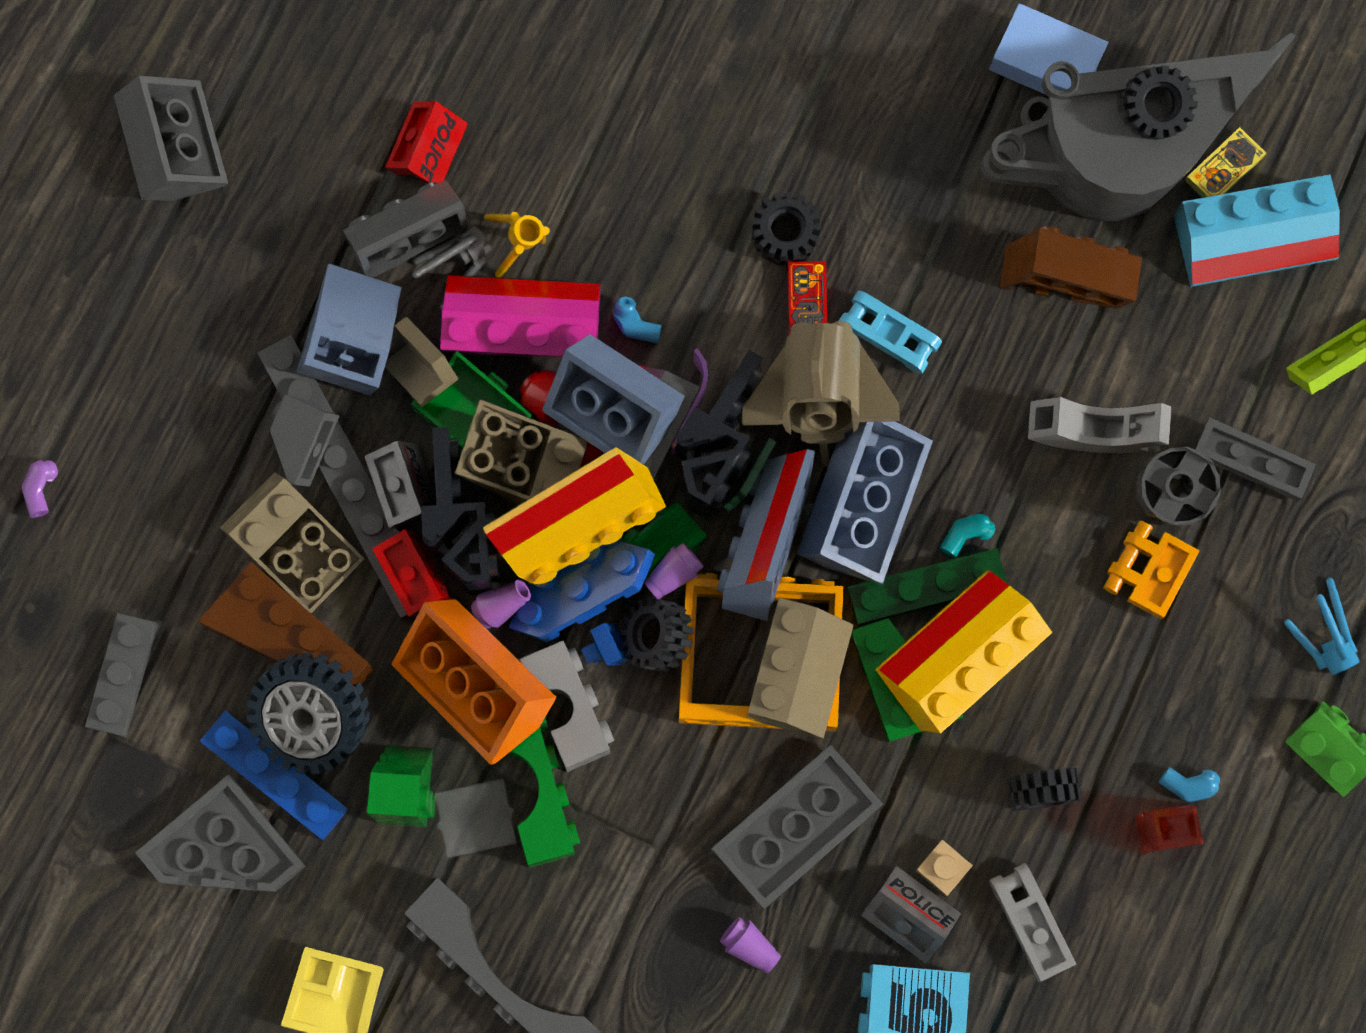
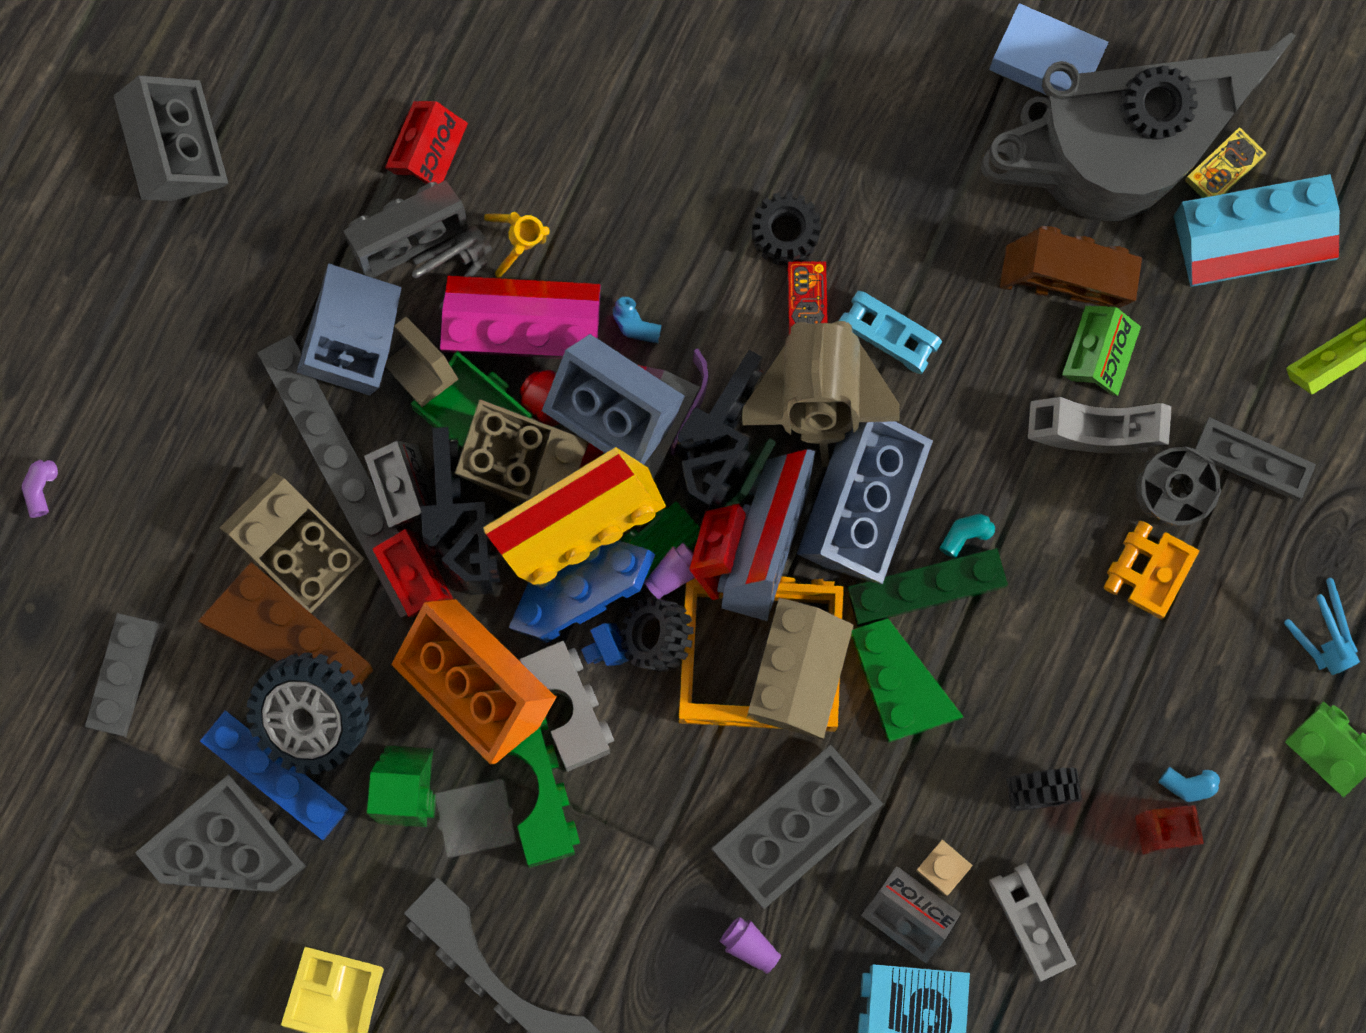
dark grey slope [270,394,340,487] -> none
medium lavender cone [471,580,531,629] -> none
yellow slope [875,571,1052,733] -> none
none -> red panel [689,504,746,600]
none -> bright green panel [1062,306,1141,396]

